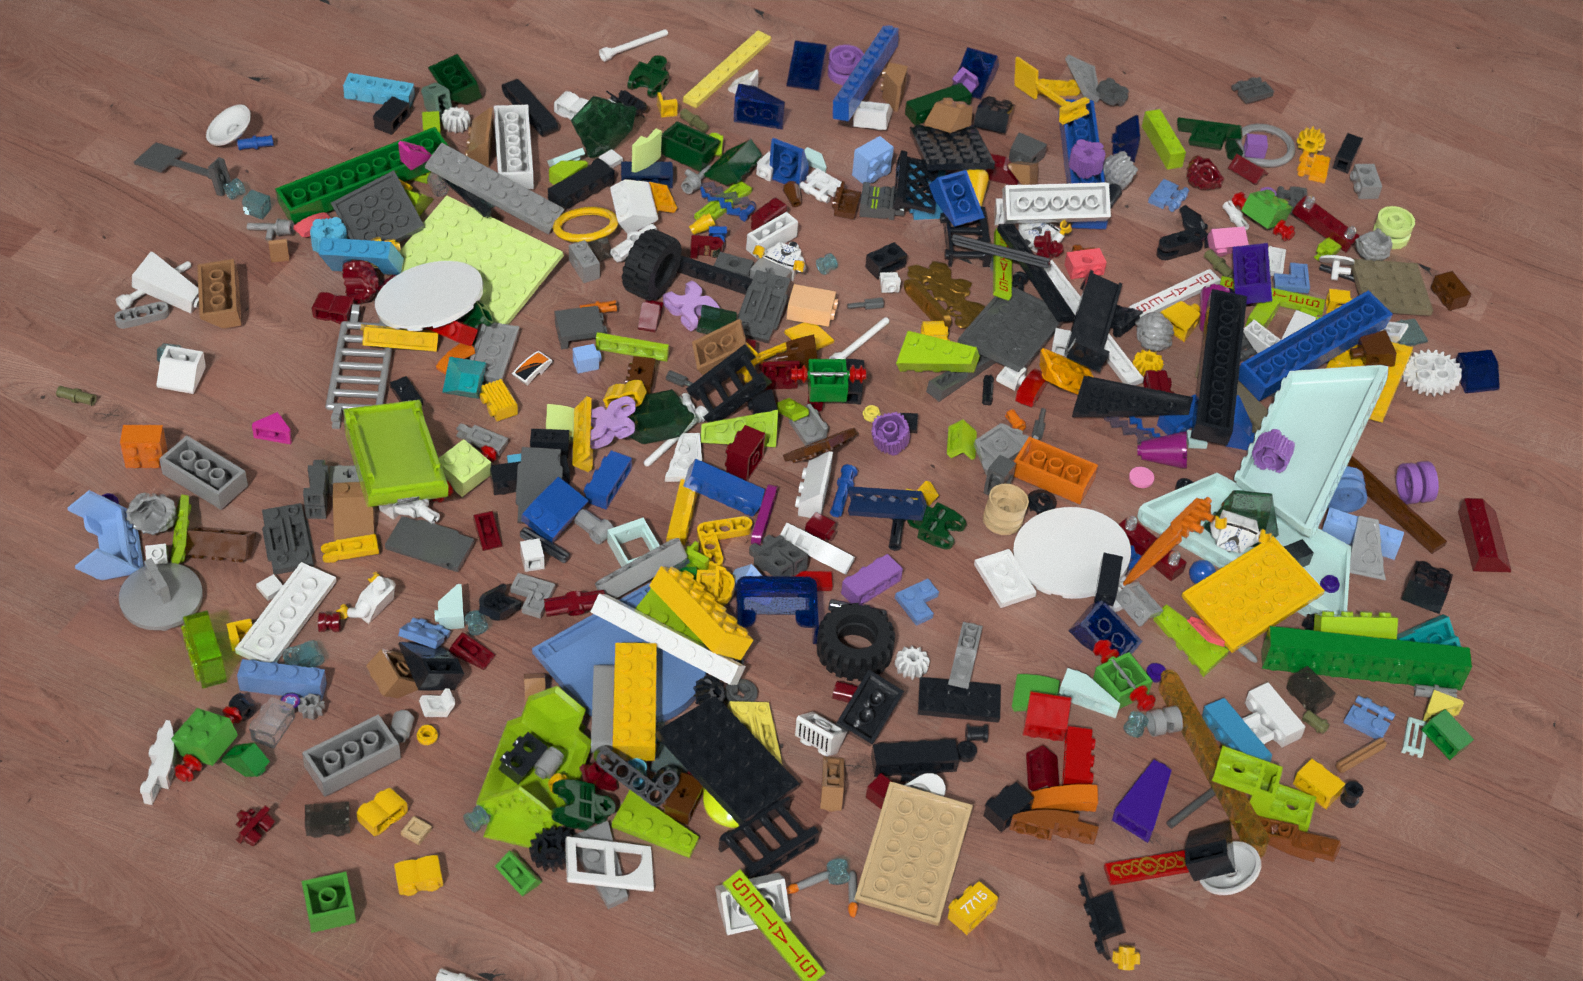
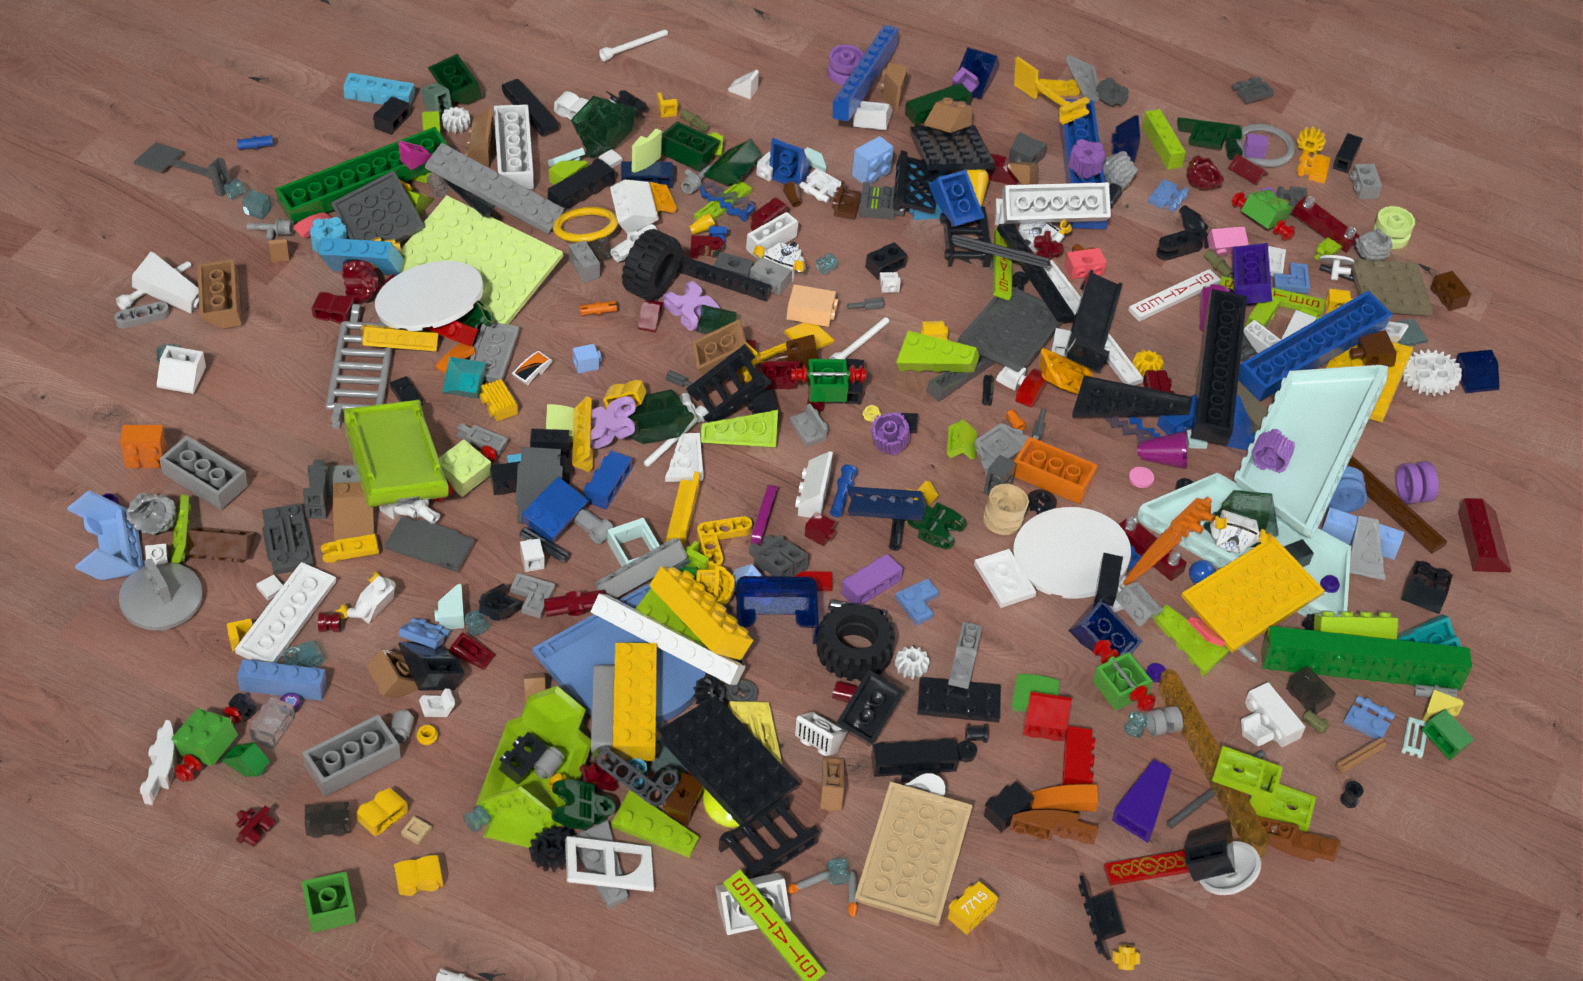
olive pin [56,385,96,406] -> none
clear neon green brick [180,610,227,689] -> none
white dish [206,105,251,146] -> none
dark pink slope [252,412,292,445] -> none
light grey gear [298,693,325,720] -> none
dark red slope [473,511,502,551] -> none
bright green slope [495,850,542,896] -> none
dark grey panel [554,305,607,350] -> none
lime tile [596,332,669,362] -> none
reddish brown brick [625,356,656,398] -> none
dark green piece [627,55,669,98] -> none
light yellow plate [683,30,771,109] -> none
blue brick [683,458,765,517] -> none
dark red brick [725,425,765,481] -> none
clear blue slope [733,83,785,129] -> none
dark grey piece [737,270,791,344] -> none
lime plate [776,398,809,421] -> none
white slope [780,522,855,574] -> none
reddish brown wing [783,427,857,463] -> none
clear blue slope [786,40,828,91] -> none
dark red brick [866,773,892,810] -> none
pearl gold plant [904,261,986,329] -> none
black slope [973,96,1016,133] -> none
dark red panel [1026,745,1060,791] -> none
light aqua slope [1058,668,1120,718] -> none
black hinge [1110,305,1143,338] -> none
light grey hair [1135,312,1174,351] -> none
yellow torso [1161,301,1201,342] -> none
dark azure brick [1201,698,1272,762] -> none
white pin [1223,201,1249,230] -> none
yellow brick [1293,759,1345,809] -> none

